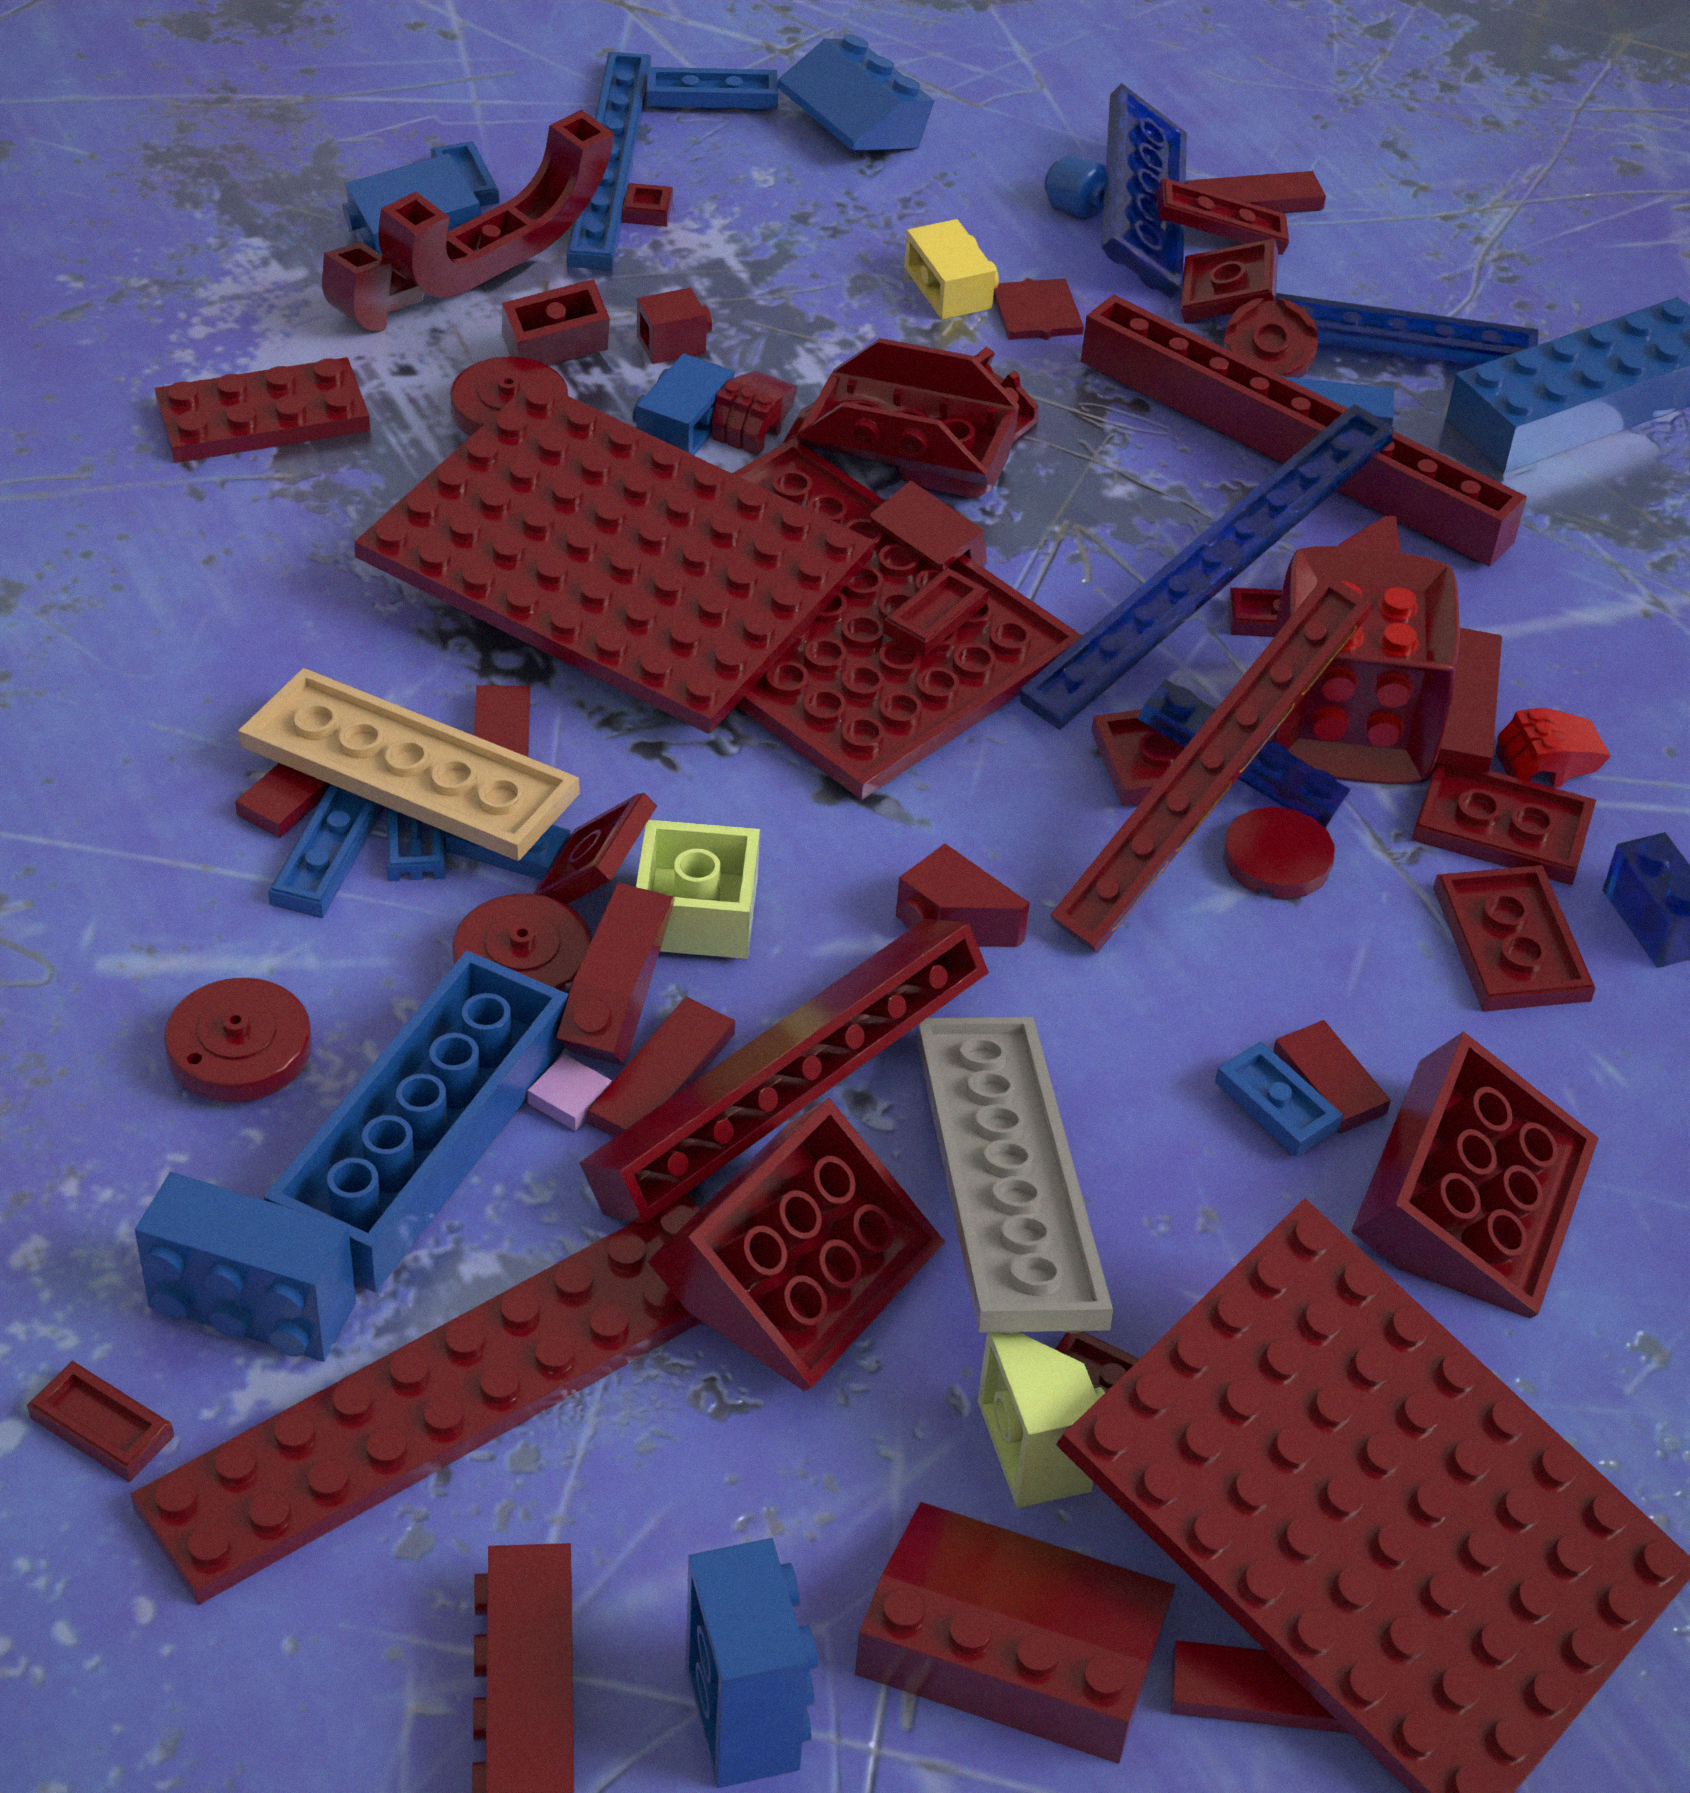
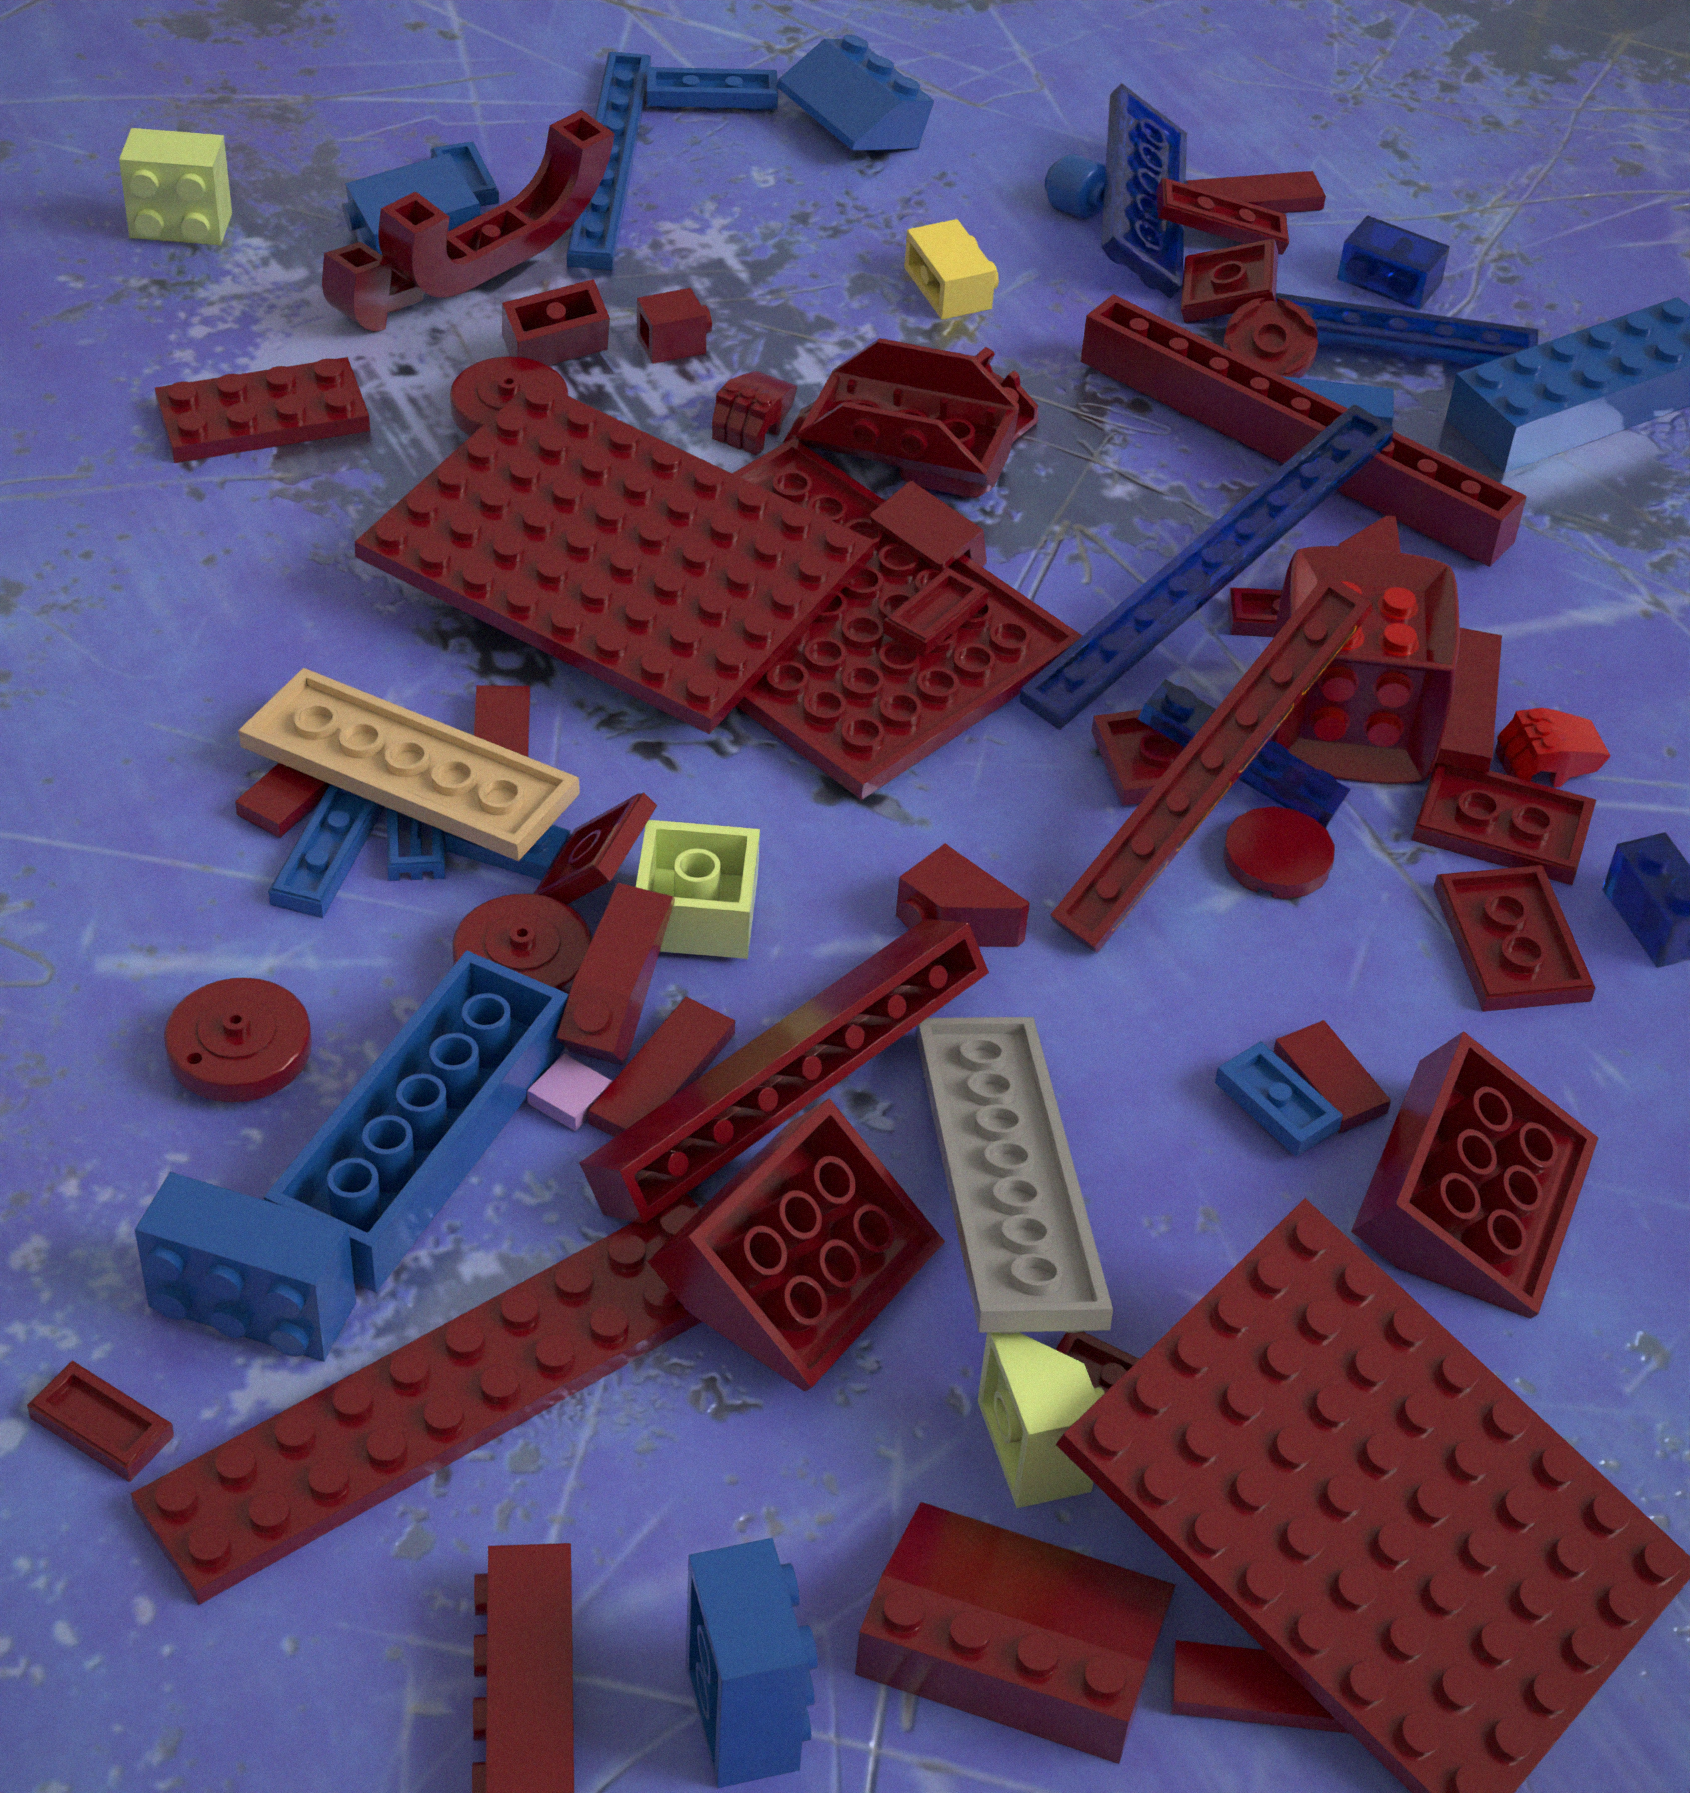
dark red tile [622,183,673,227] -> none
blue brick [632,353,735,456] -> none
dark red piece [993,278,1084,340] -> none
none -> yellowish green brick [119,128,232,245]
none -> clear blue brick [1337,215,1450,311]

